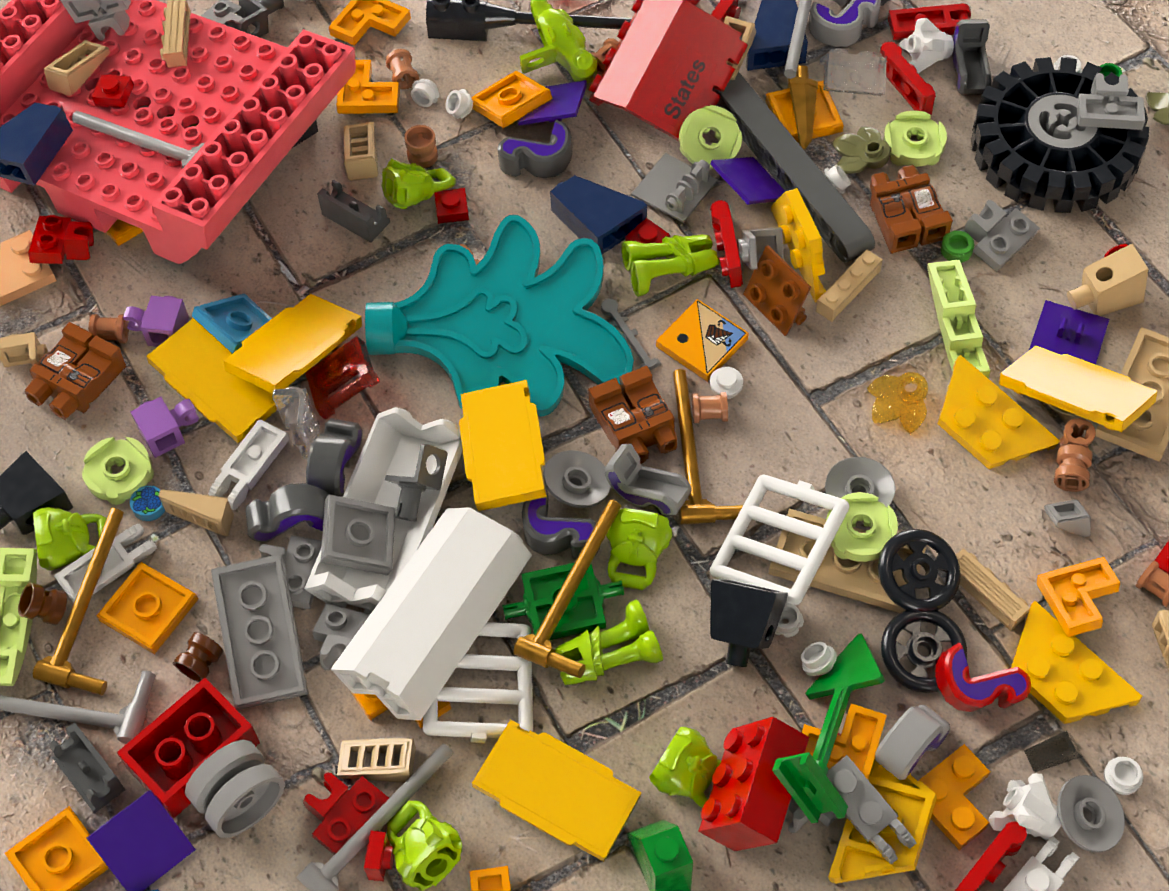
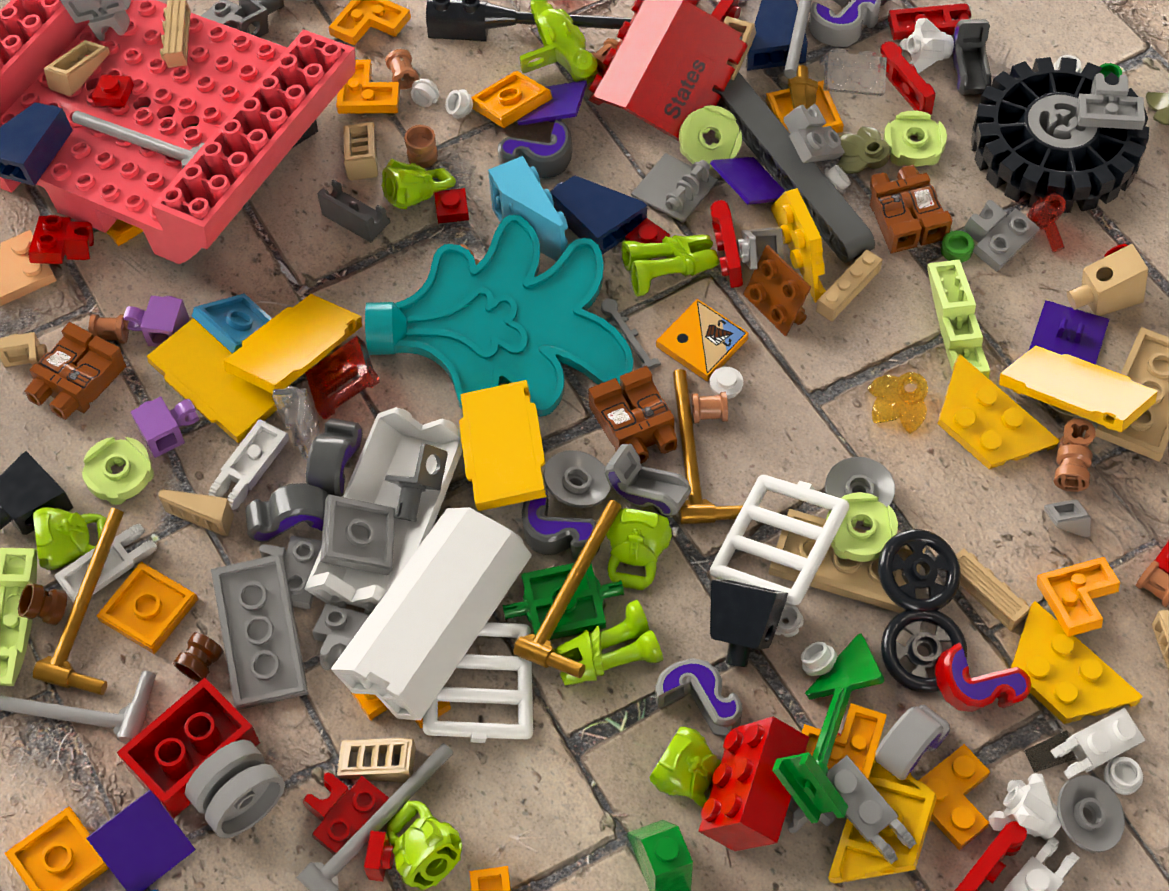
dark grey hinge [50,722,125,814] -> none
tile [130,486,165,521] -> none
yellow piece [472,719,641,862] -> none
none -> medium azure slope [488,156,569,262]
none -> light grey animal [655,658,743,737]
none -> light grey plate [783,104,845,163]
none -> clear red piece [1027,193,1067,252]
none -> white hinge [1051,708,1145,779]

